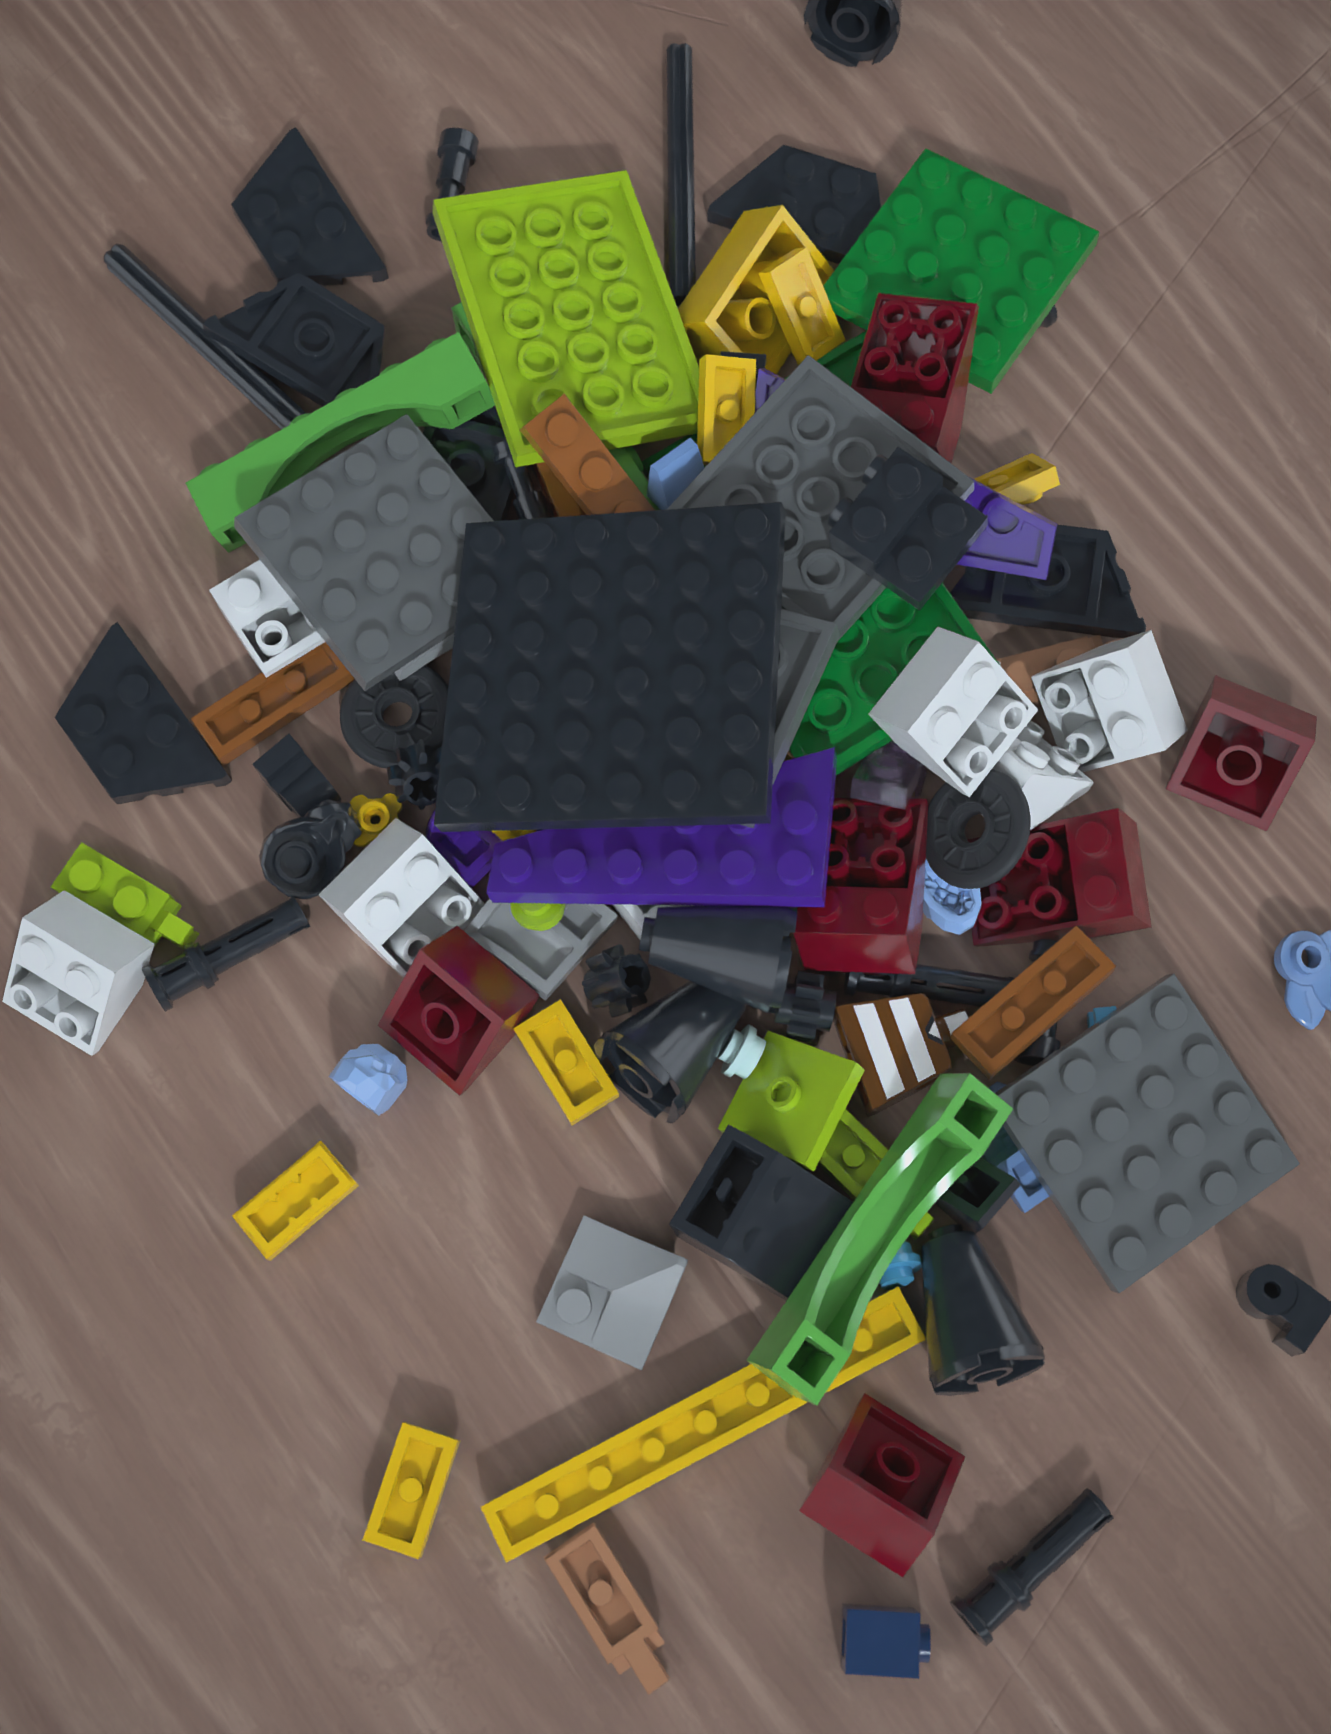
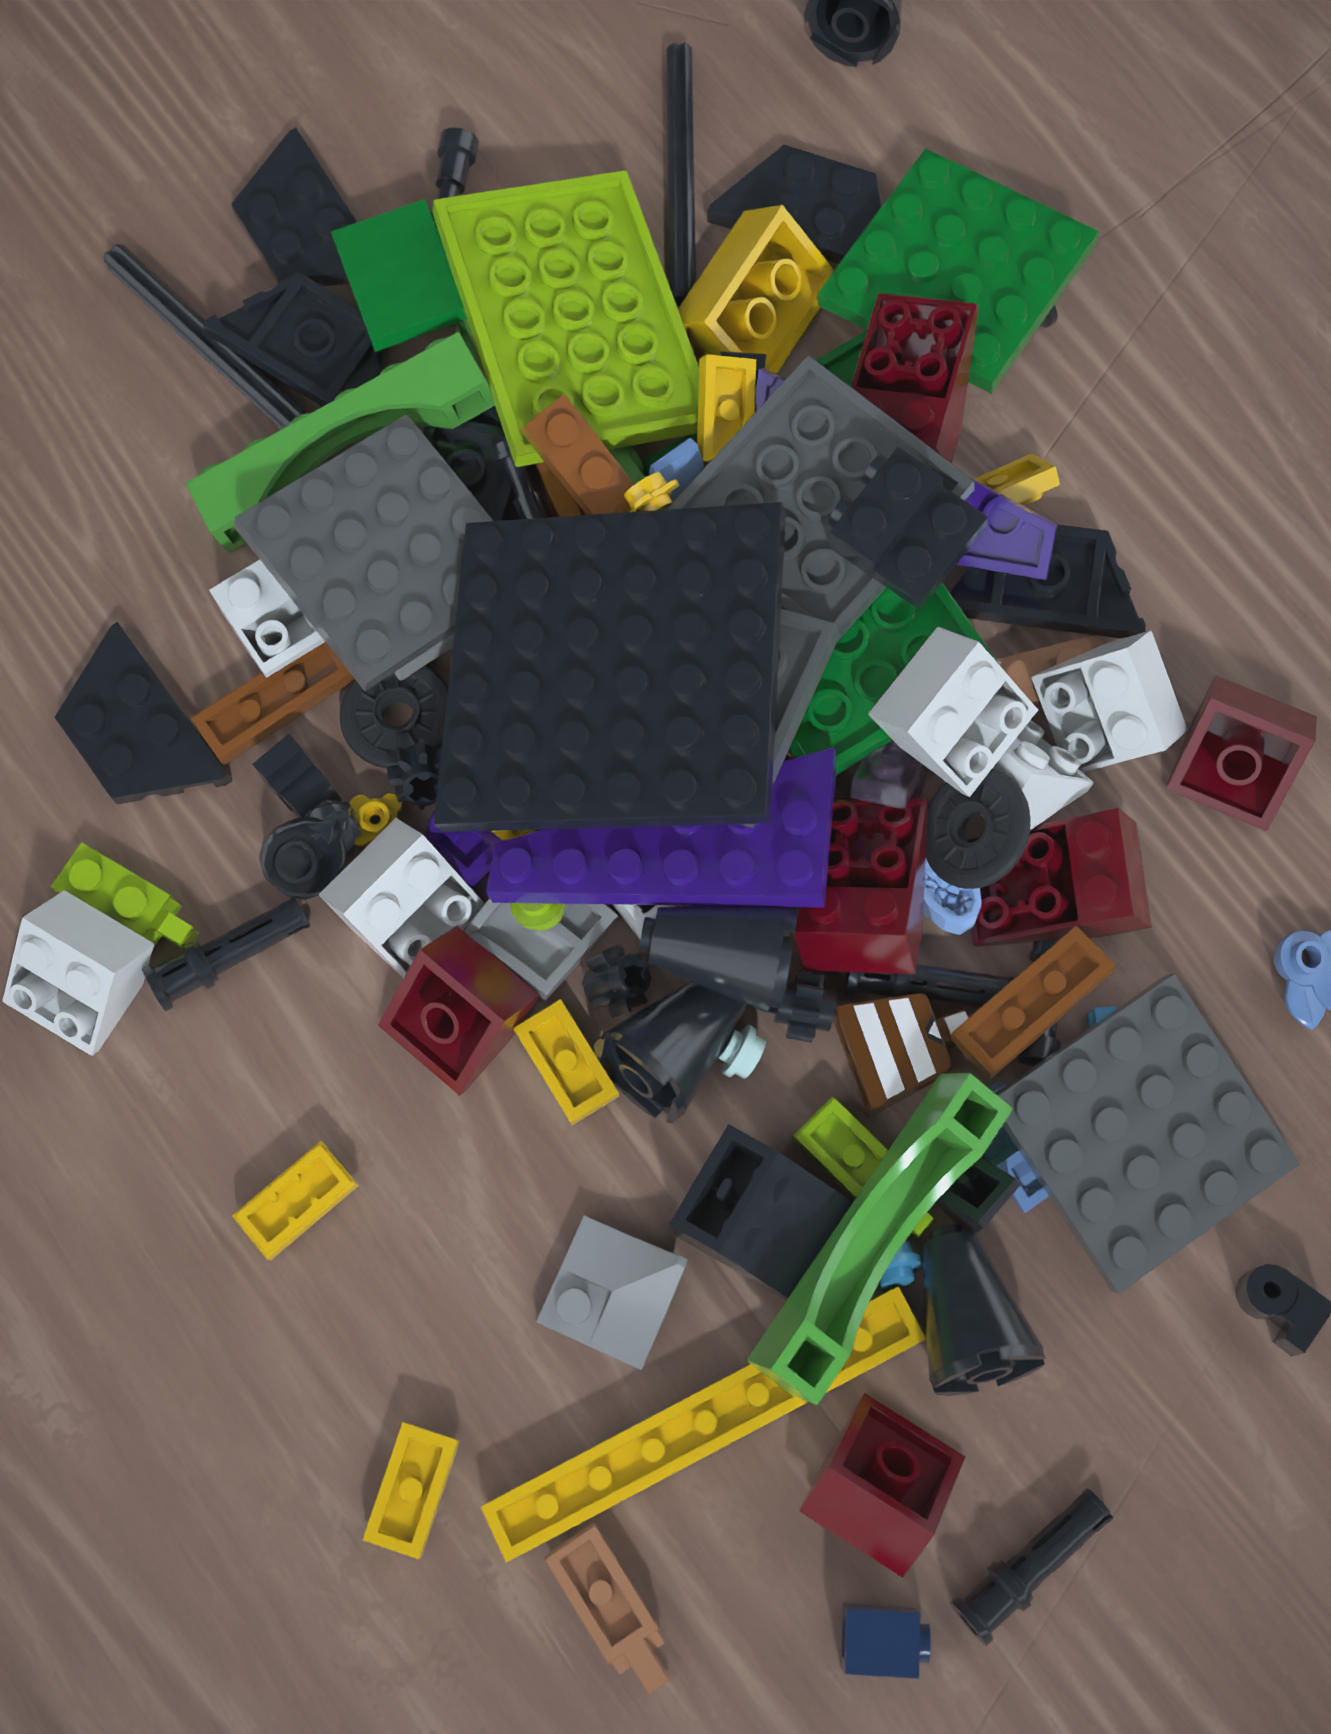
light blue rock [329,1044,407,1116] -> none
lime plate [717,1031,865,1172] -> none
yellow plate [758,247,845,366] -> none
none -> green tile [331,199,467,352]
none -> yellow plate [624,472,680,512]

